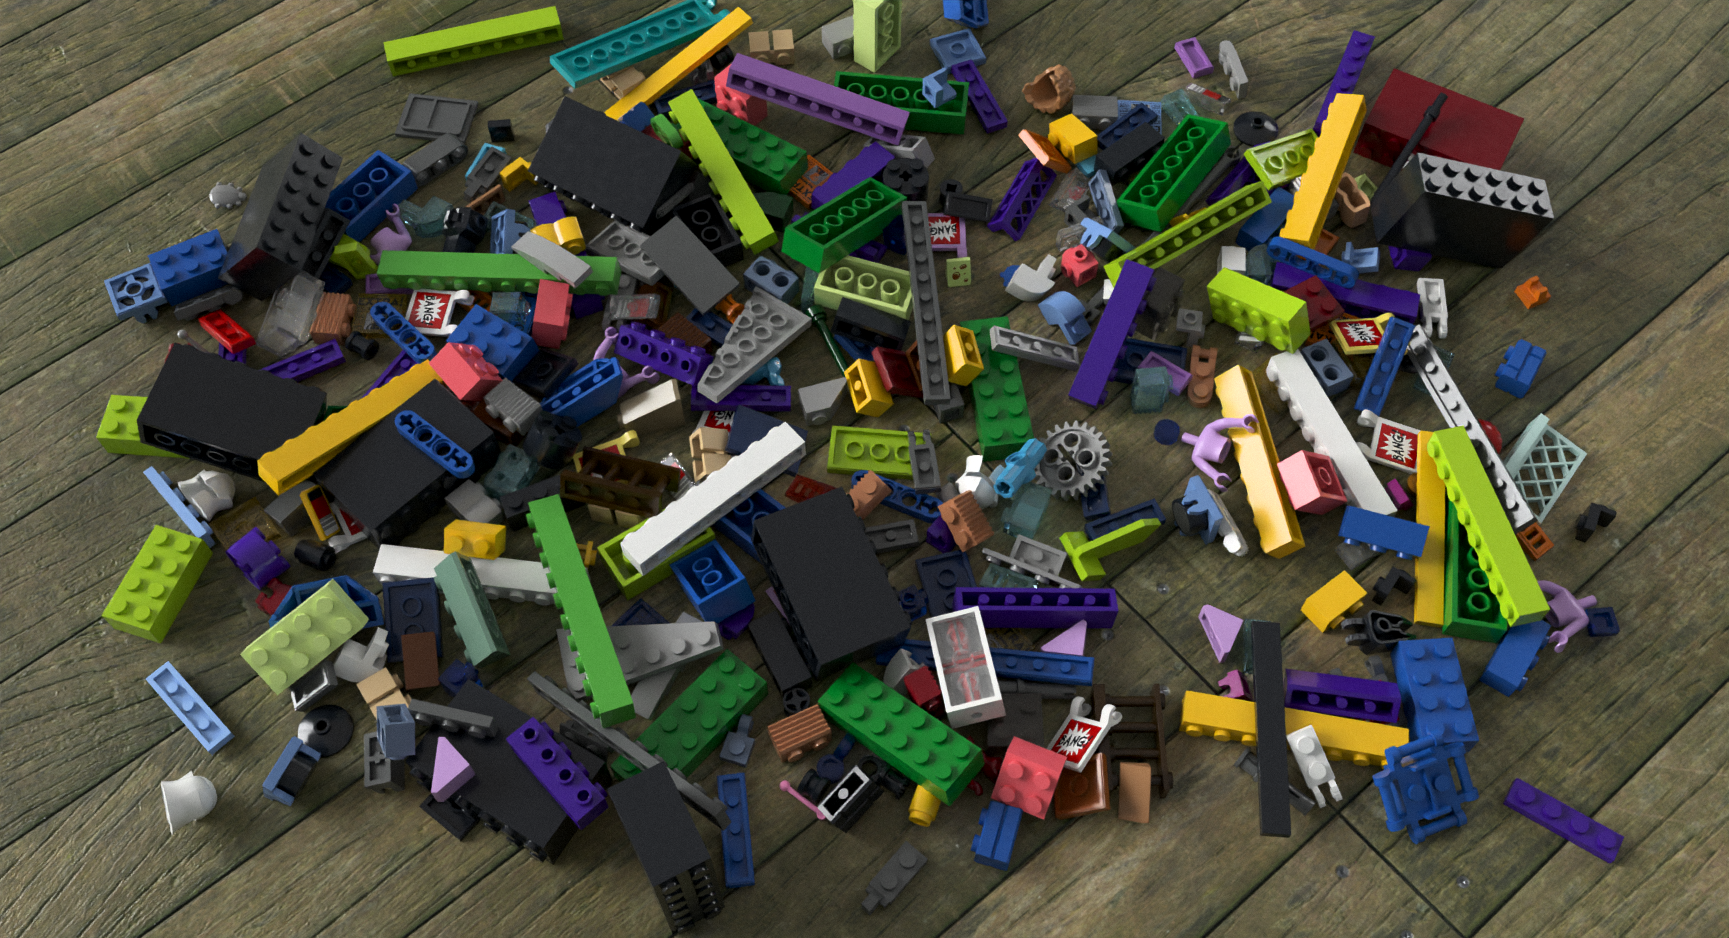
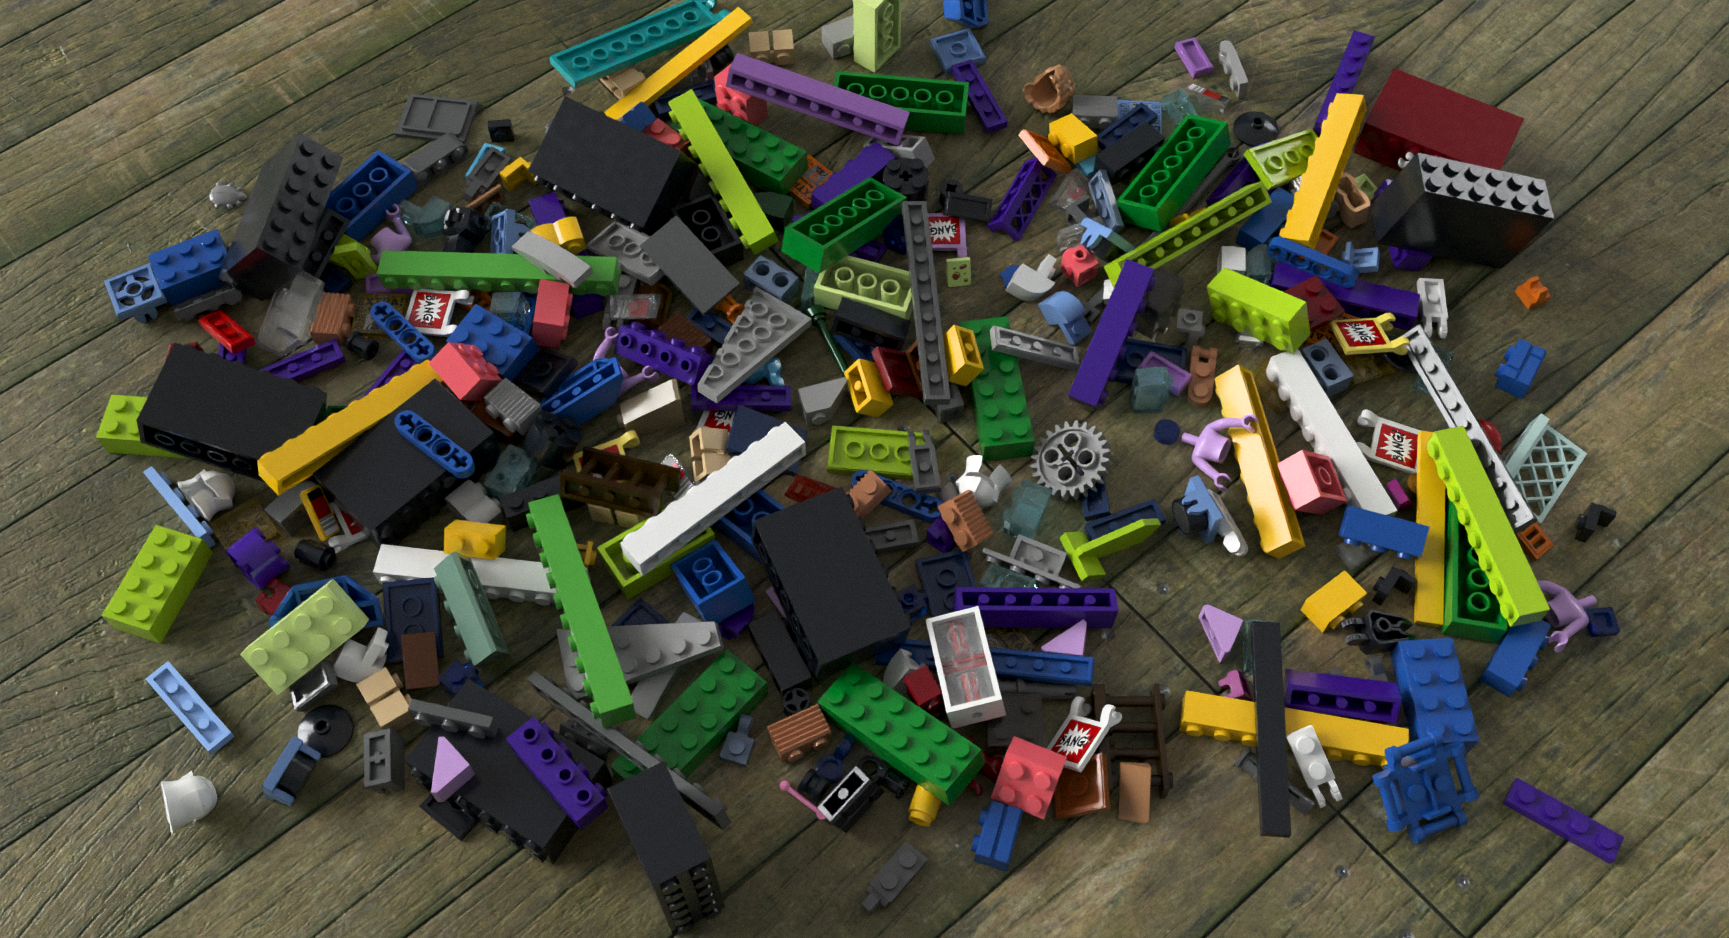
light grey hinge [177,330,210,354] -> none
sand blue brick [376,704,415,760] -> none
lime brick [383,6,564,76] -> none
bright green beam [650,114,683,149] -> none
light grey piece [656,181,695,219] -> none
blue tile [717,773,755,889] -> none
medium blue panel [922,68,957,108] -> none
dark azure piece [993,438,1047,498] -> none
blue tile [1353,316,1416,417] -> none
black bar [1370,93,1448,207] -> none

